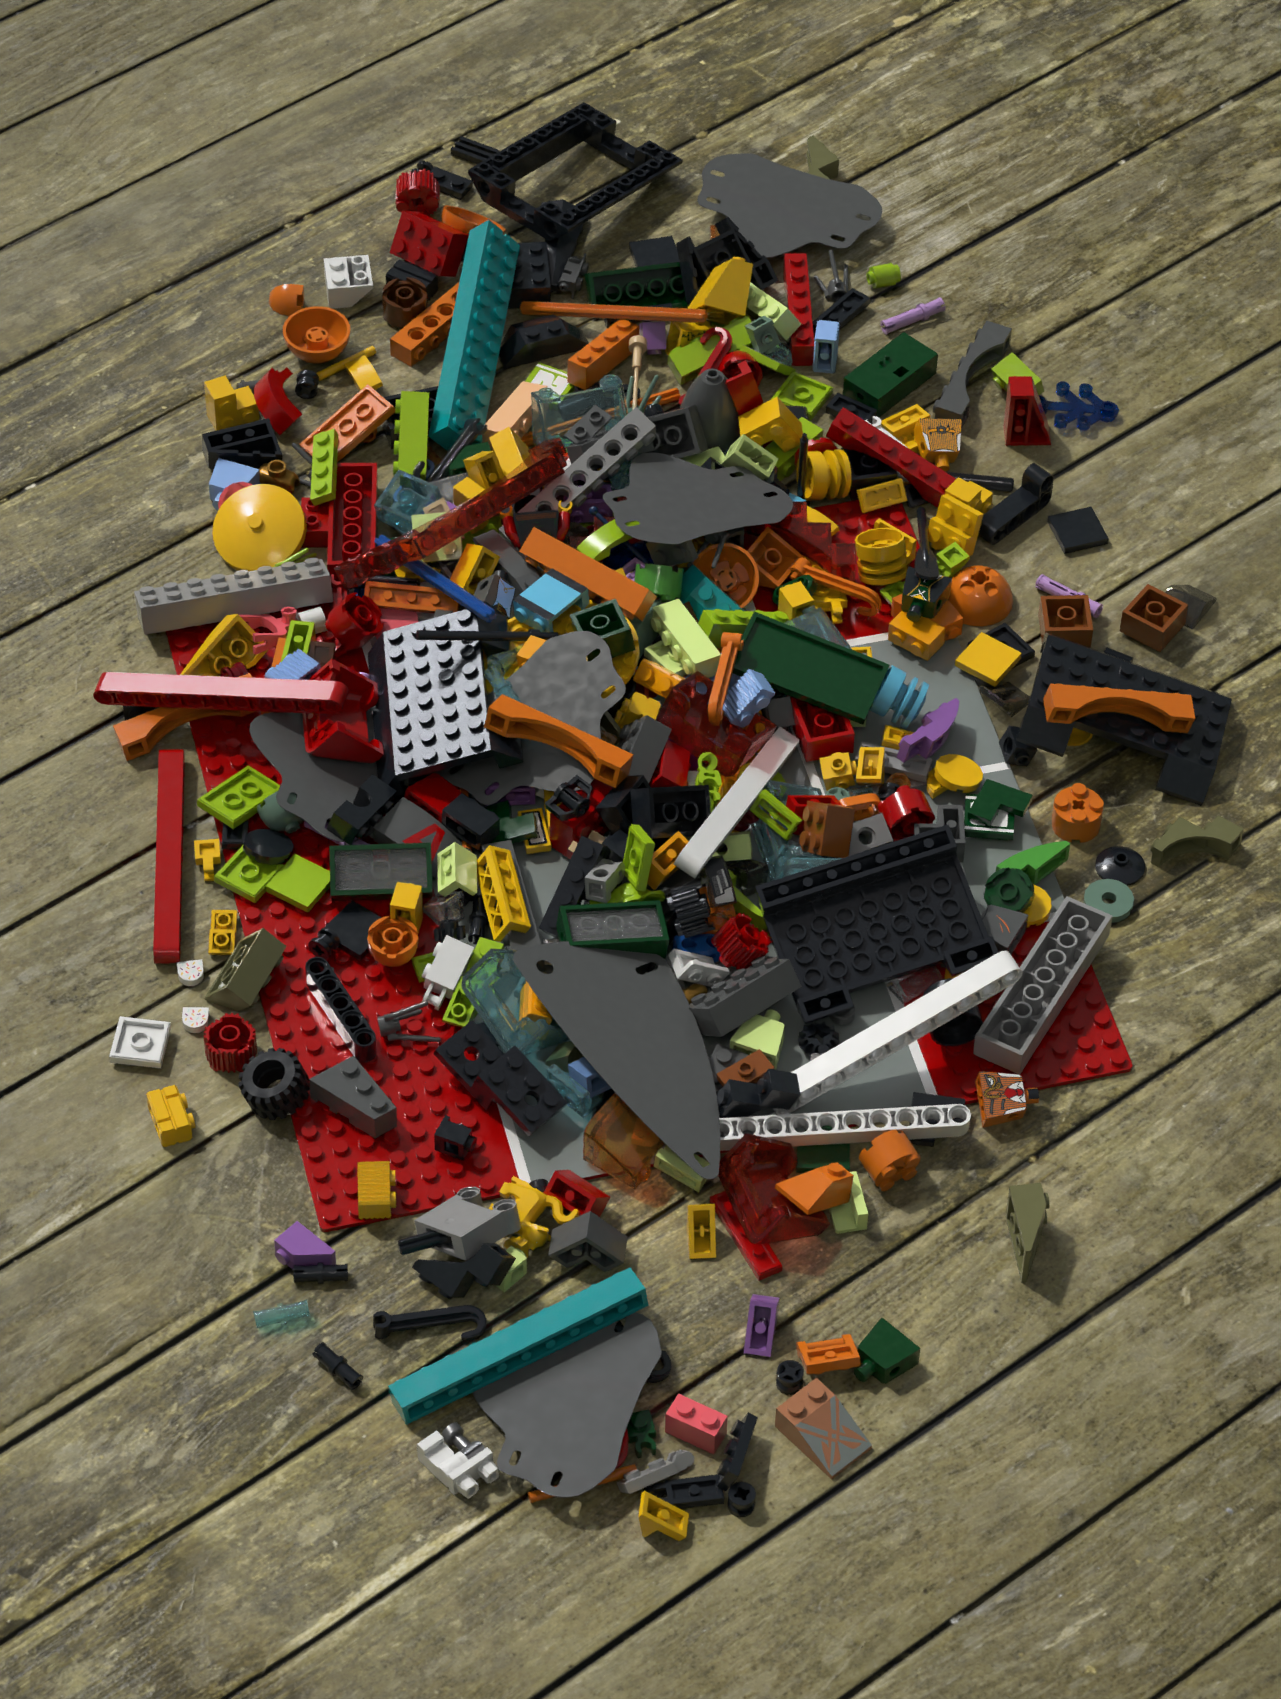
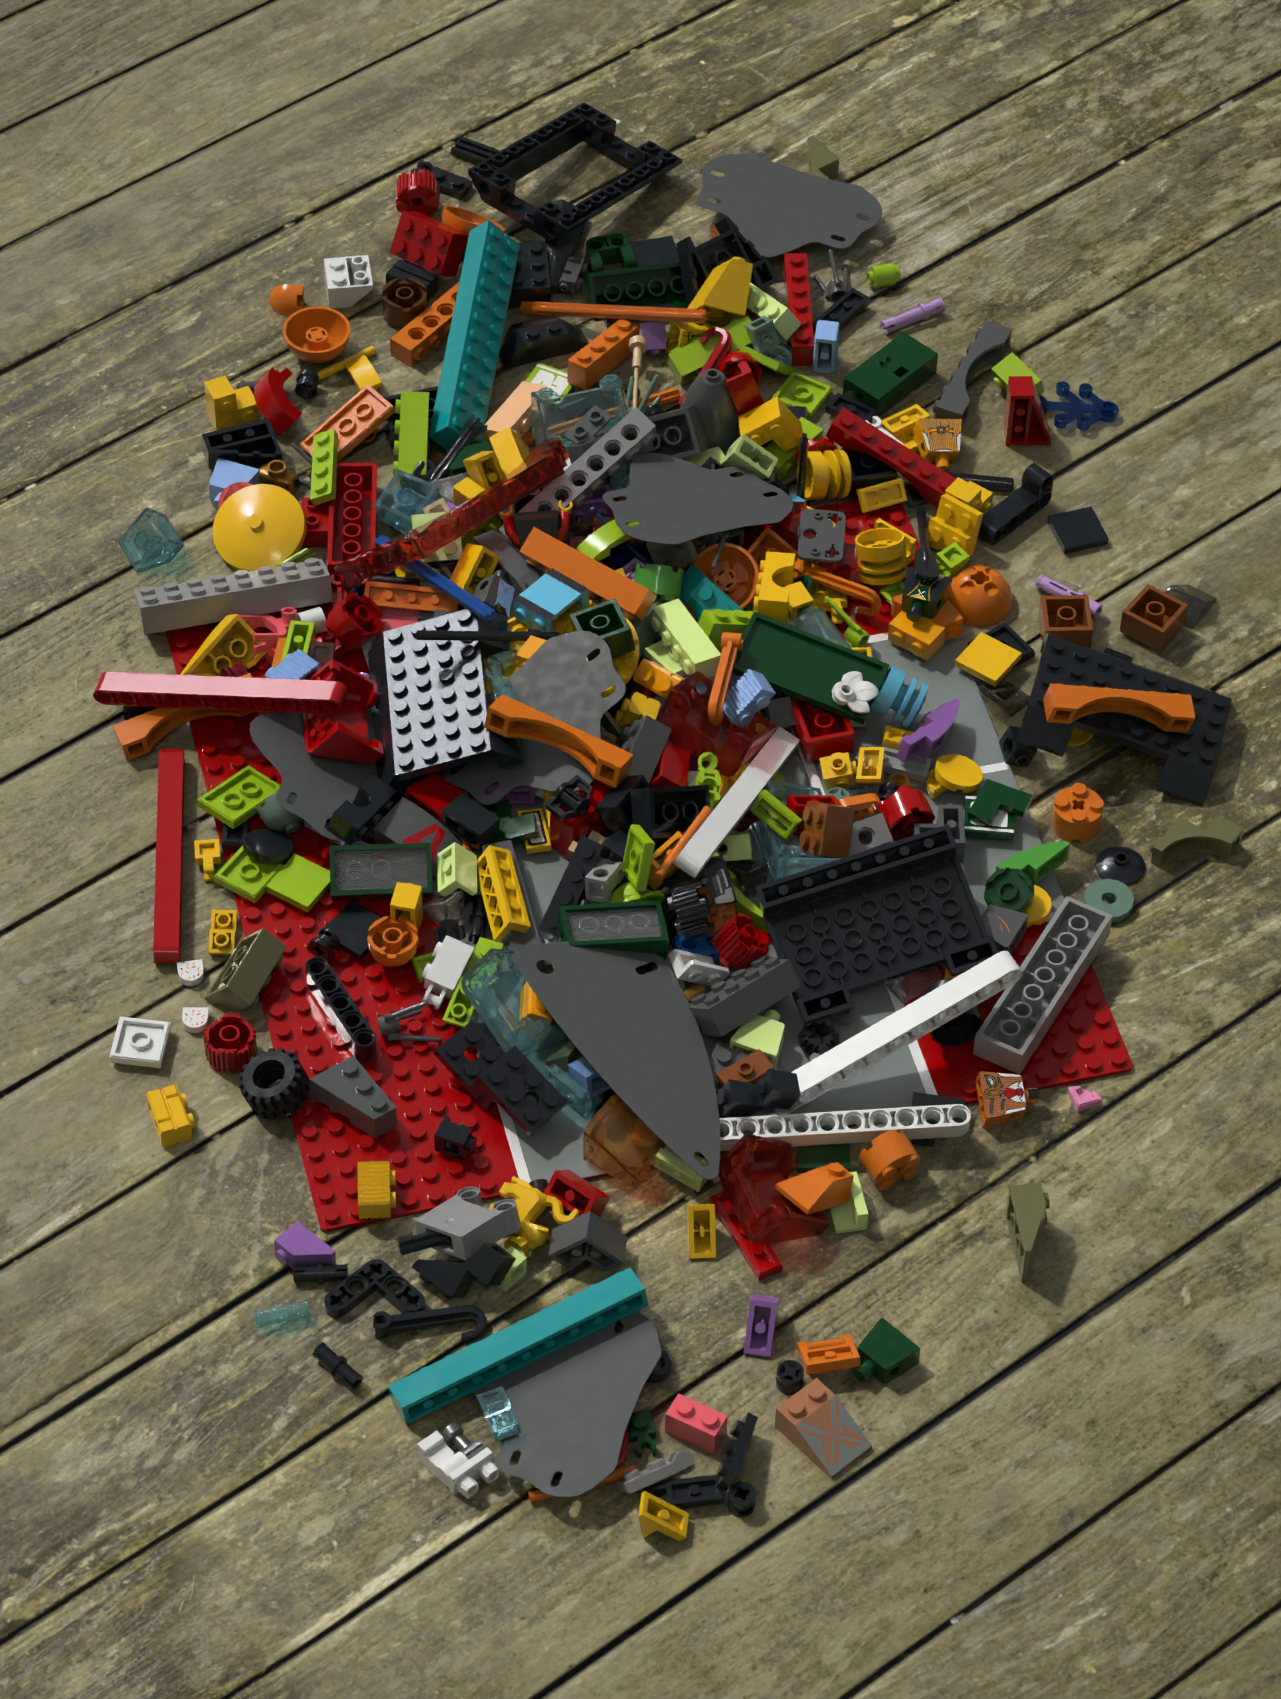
none -> clear light blue slope [118,507,185,573]
none -> black beam [324,1259,426,1318]
none -> clear light blue slope [476,1386,521,1442]
none -> dark green piece [586,233,636,273]
none -> orange bar [654,806,712,881]
none -> yellow arch [753,551,795,623]
none -> dark grey axle [797,509,846,563]
none -> lime plant [822,596,870,648]
none -> white plate [832,671,879,714]
none -> bright pink tile [1067,1086,1102,1112]

